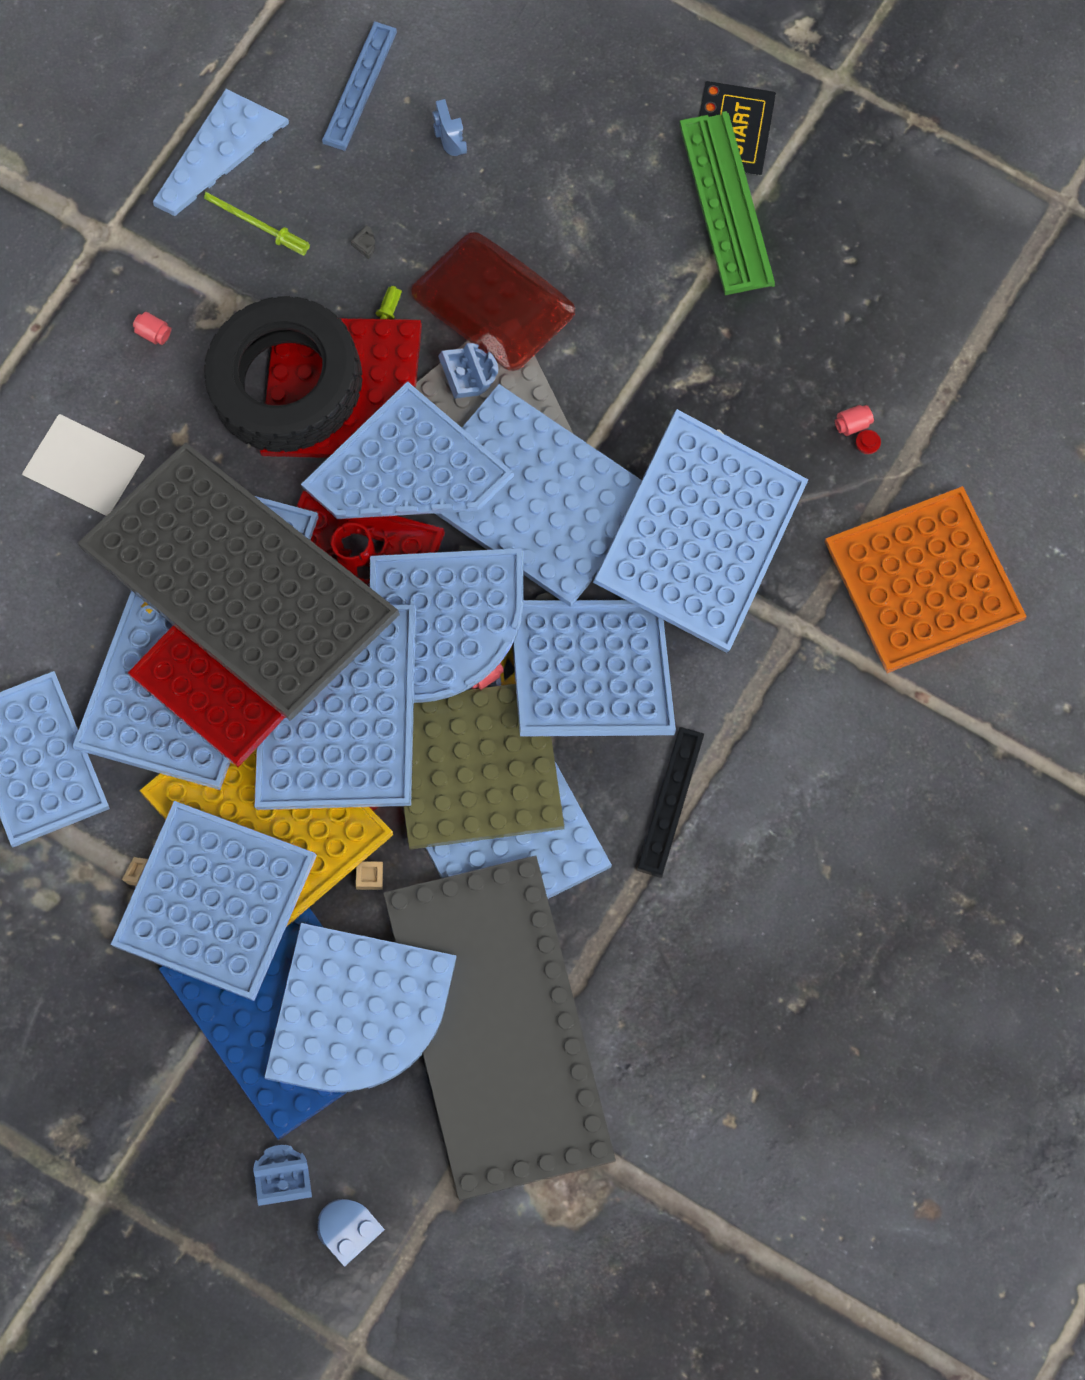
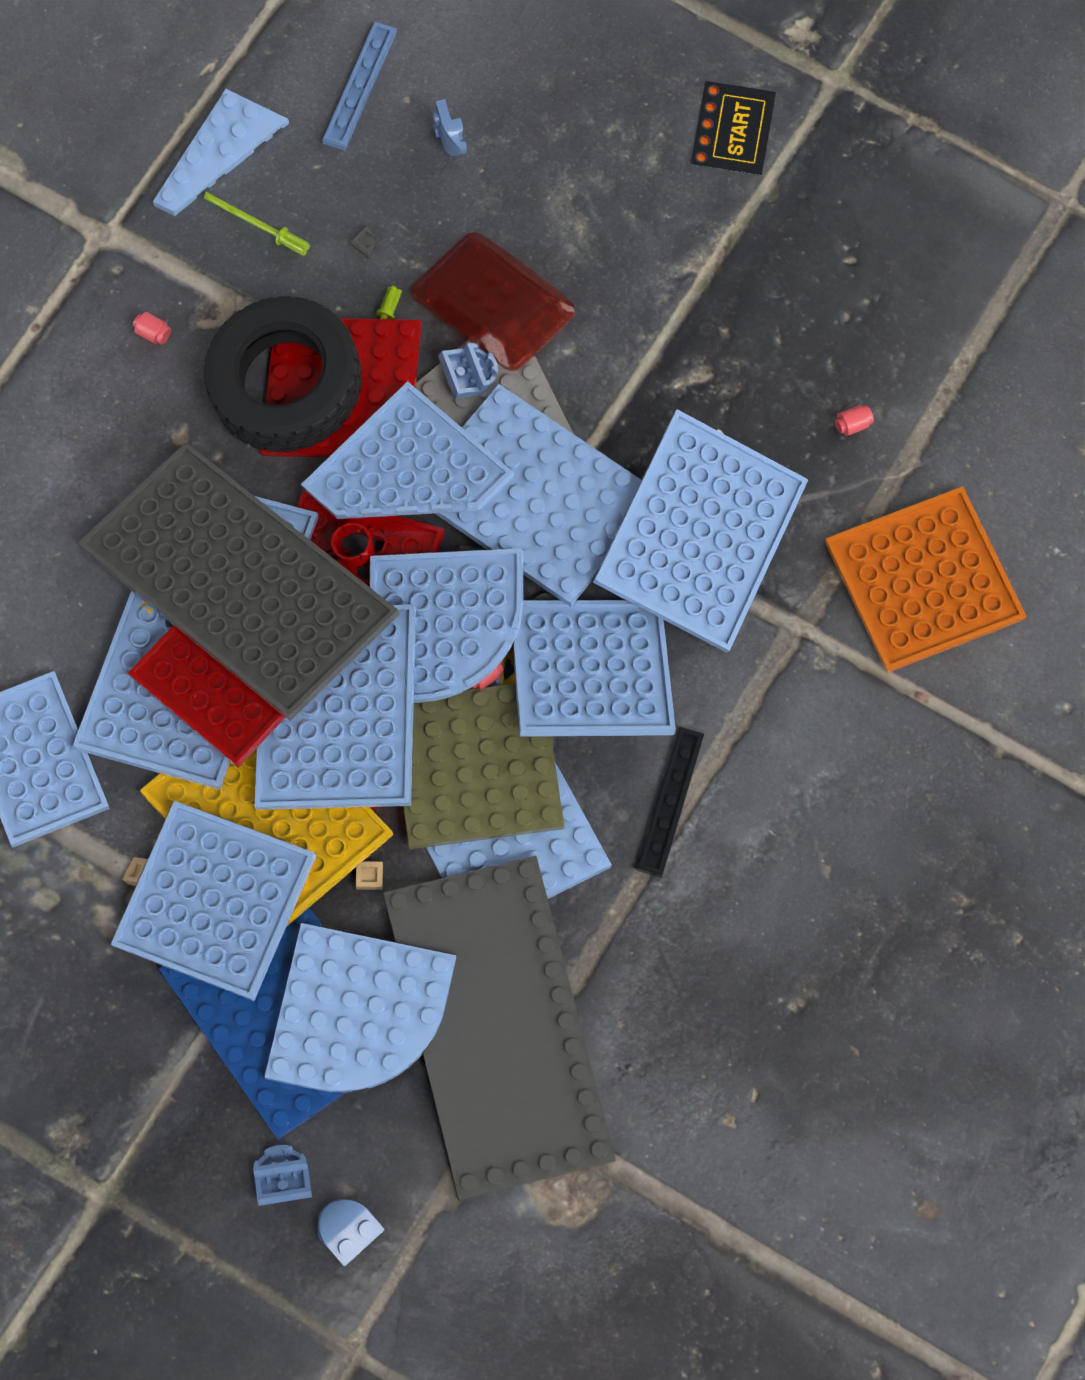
white sticker [22,414,145,516] -> none
bright green plate [680,111,775,295] -> none
red plate [856,430,881,454] -> none

